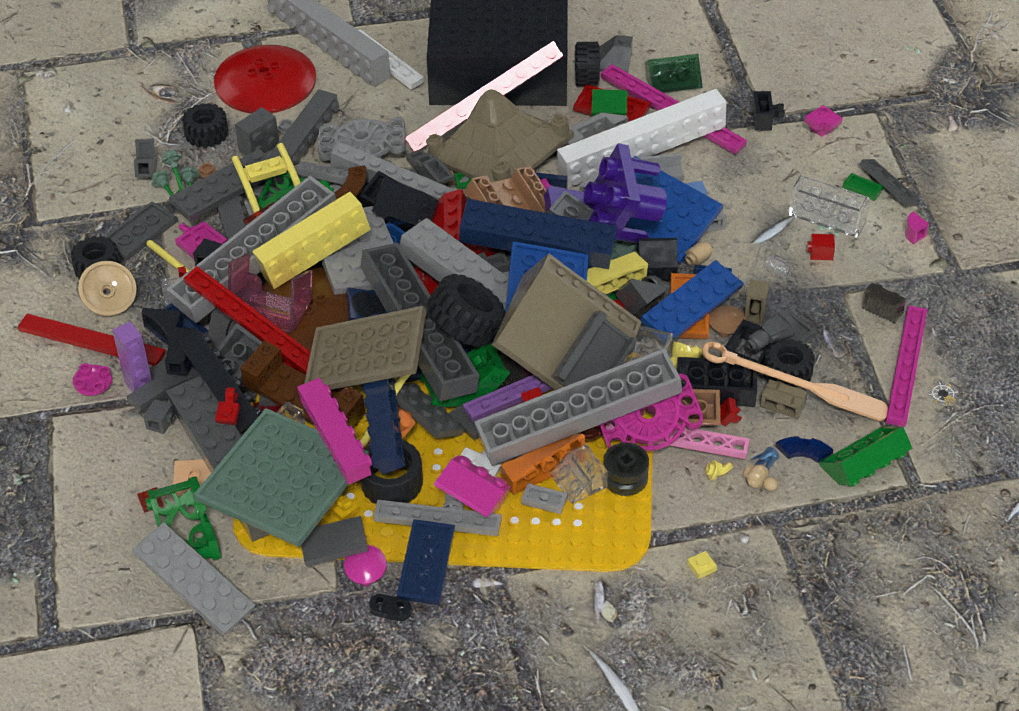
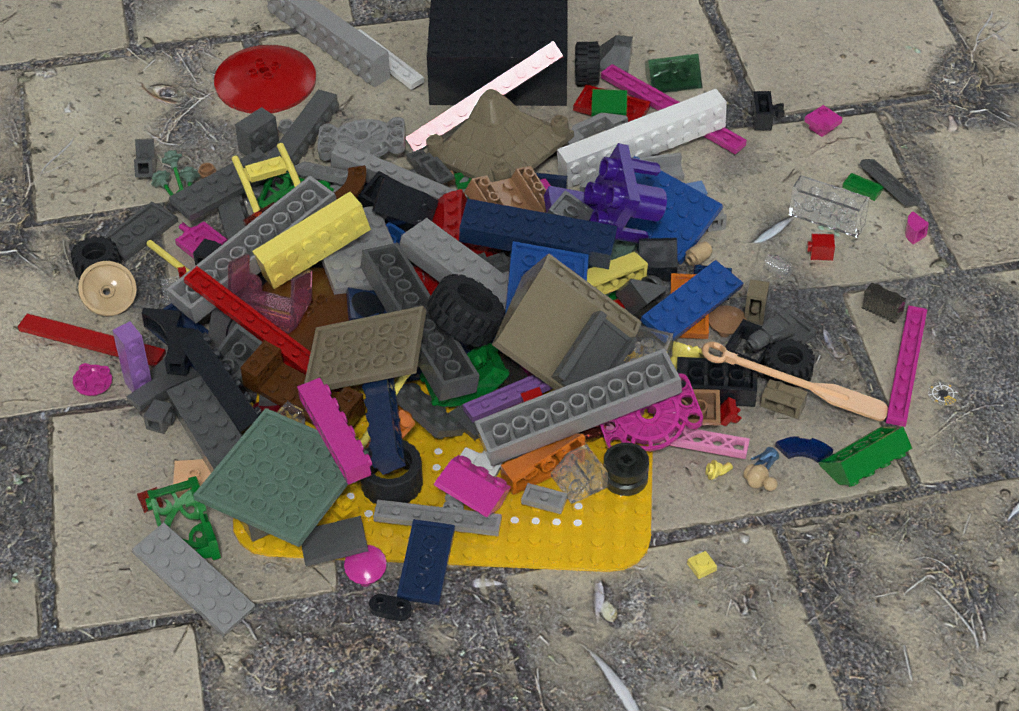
black tyre [182,103,228,148] -> none
red plate [215,387,240,425] -> none

